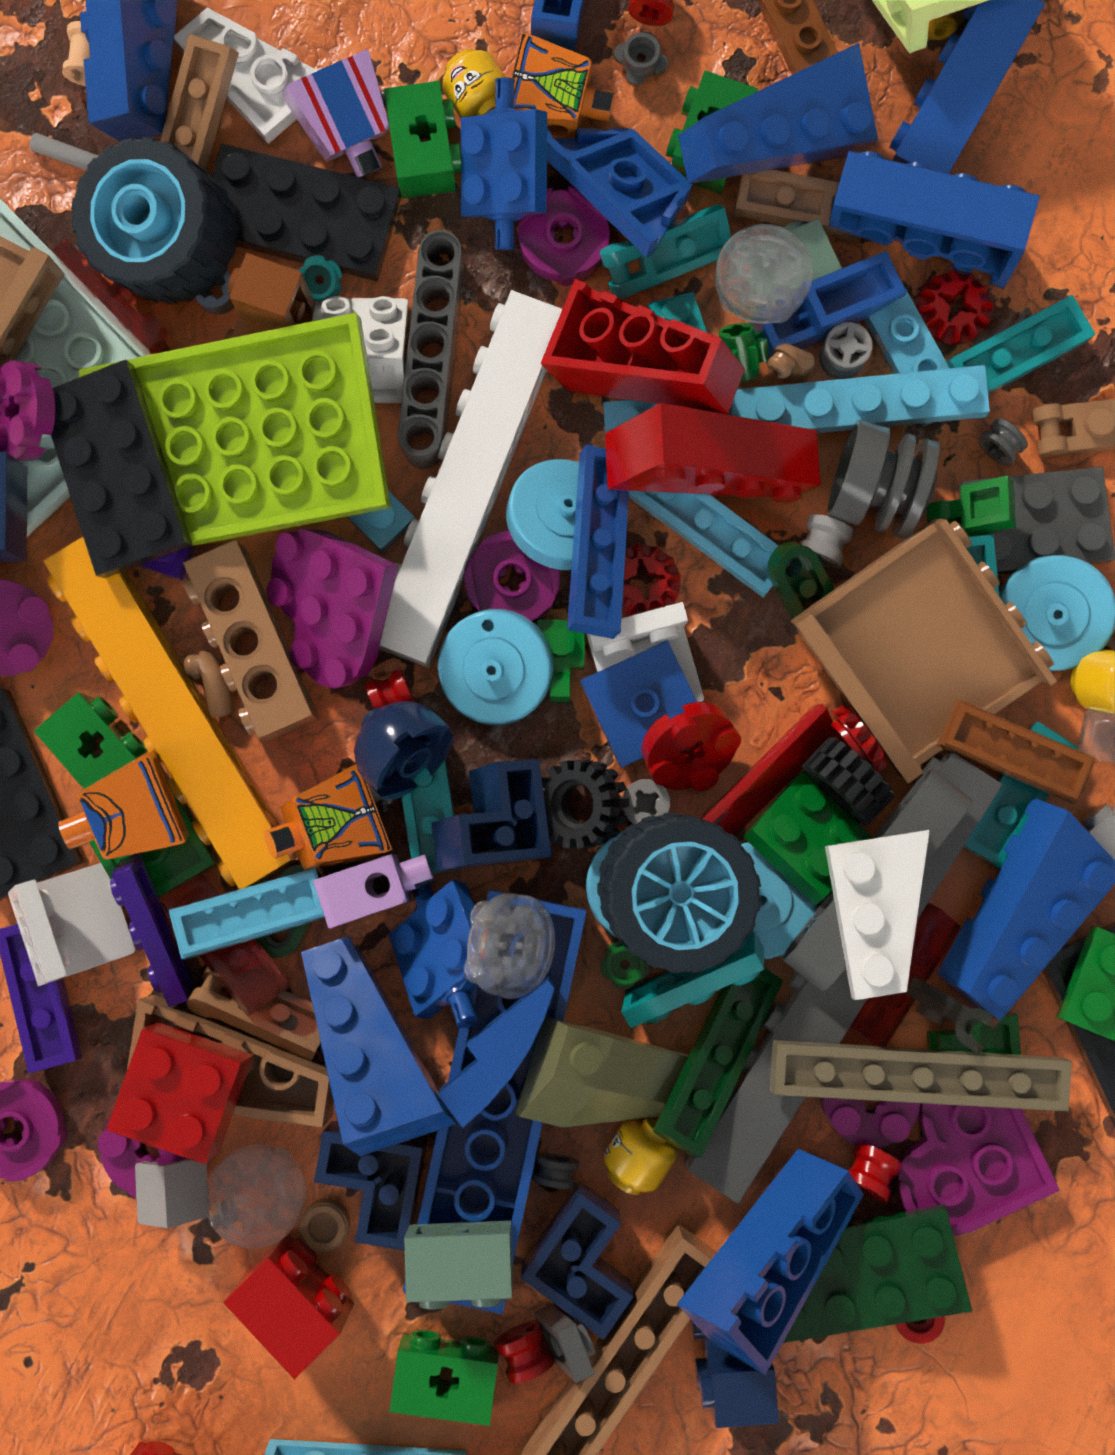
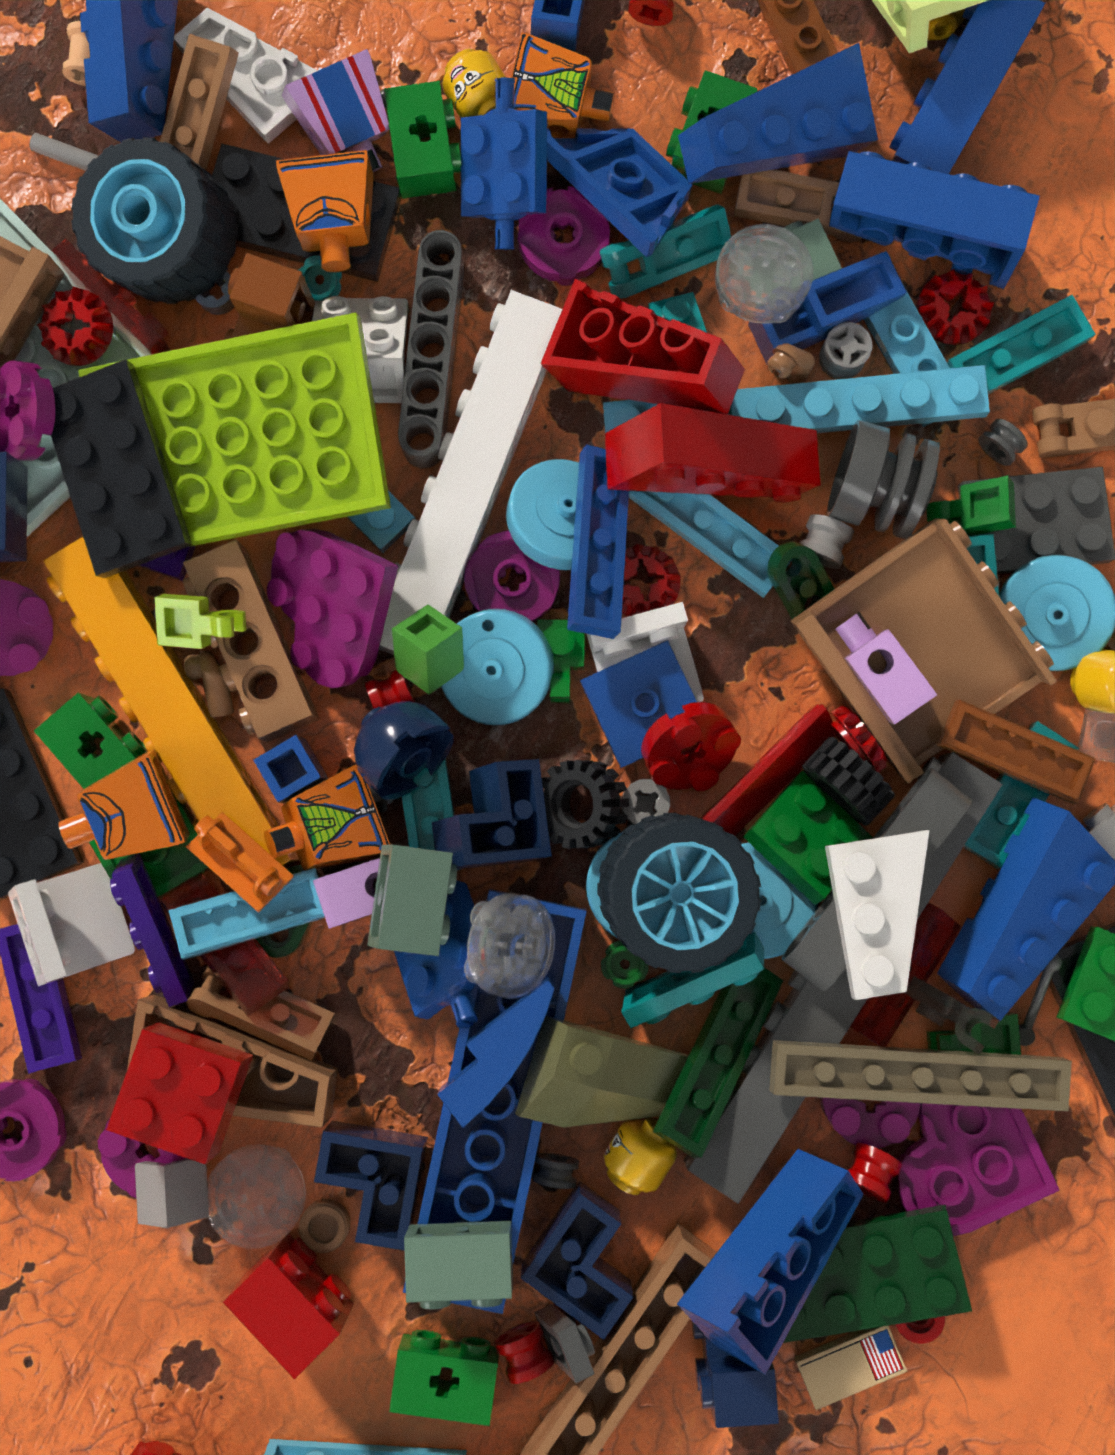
blue wedge [301,936,457,1156] -> none
dark grey plate [614,32,668,86] -> none
green gear [719,323,770,382] -> none
none -> red gear [36,287,113,366]
none -> lime plate [154,594,246,649]
none -> orange hinge [186,812,294,913]
none -> blue brick [253,735,329,804]
none -> orange torso [276,150,374,272]
none -> sand green brick [367,845,457,956]
none -> bright green panel [392,604,464,694]
none -> tan tile [794,1326,908,1410]
none -> lavender torso [835,612,937,725]
none -> dark grey hinge [1019,954,1062,1046]

